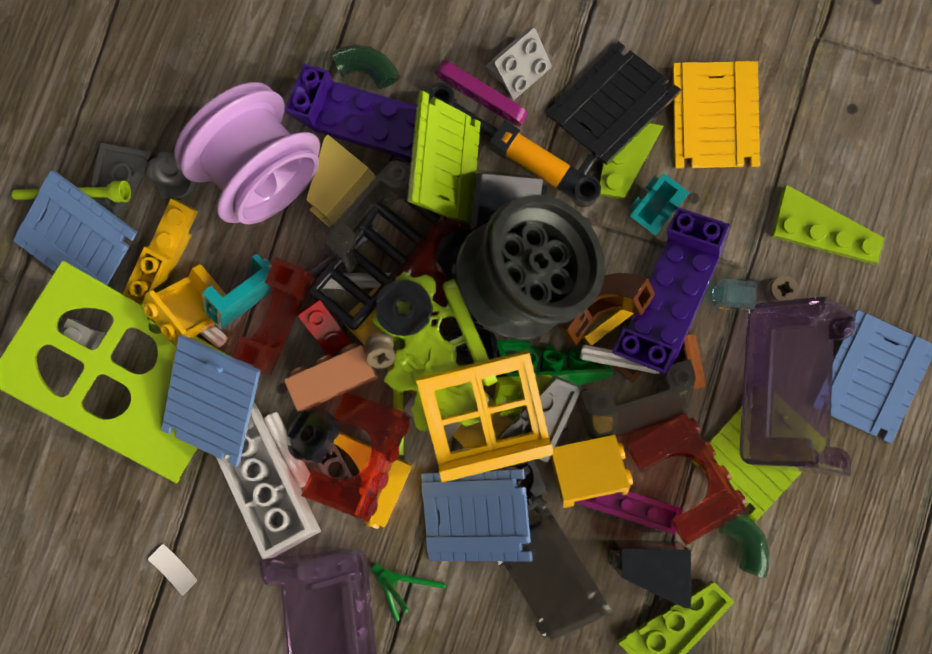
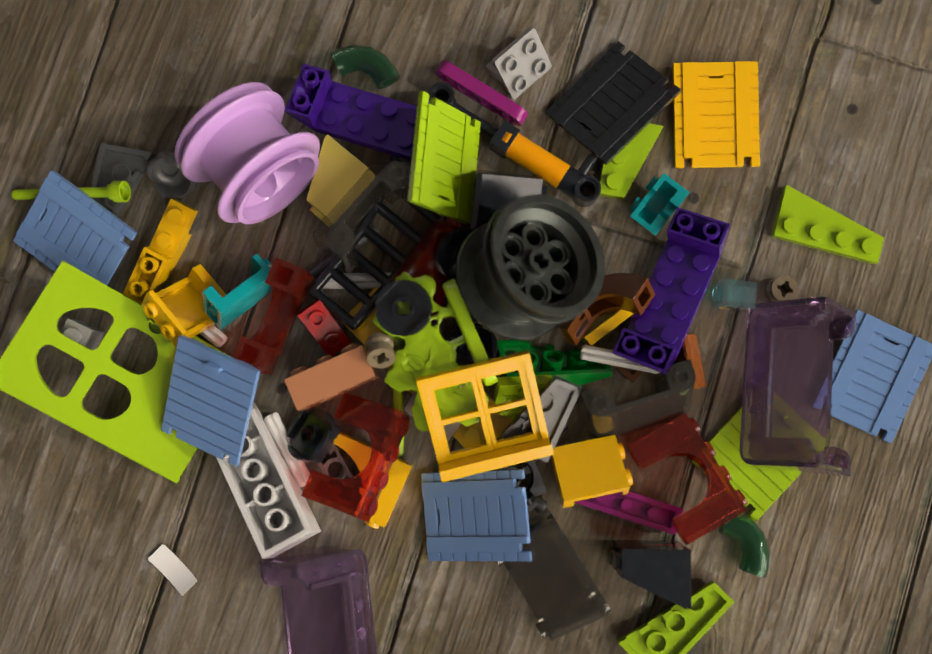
green plant [371,563,446,621] -> none

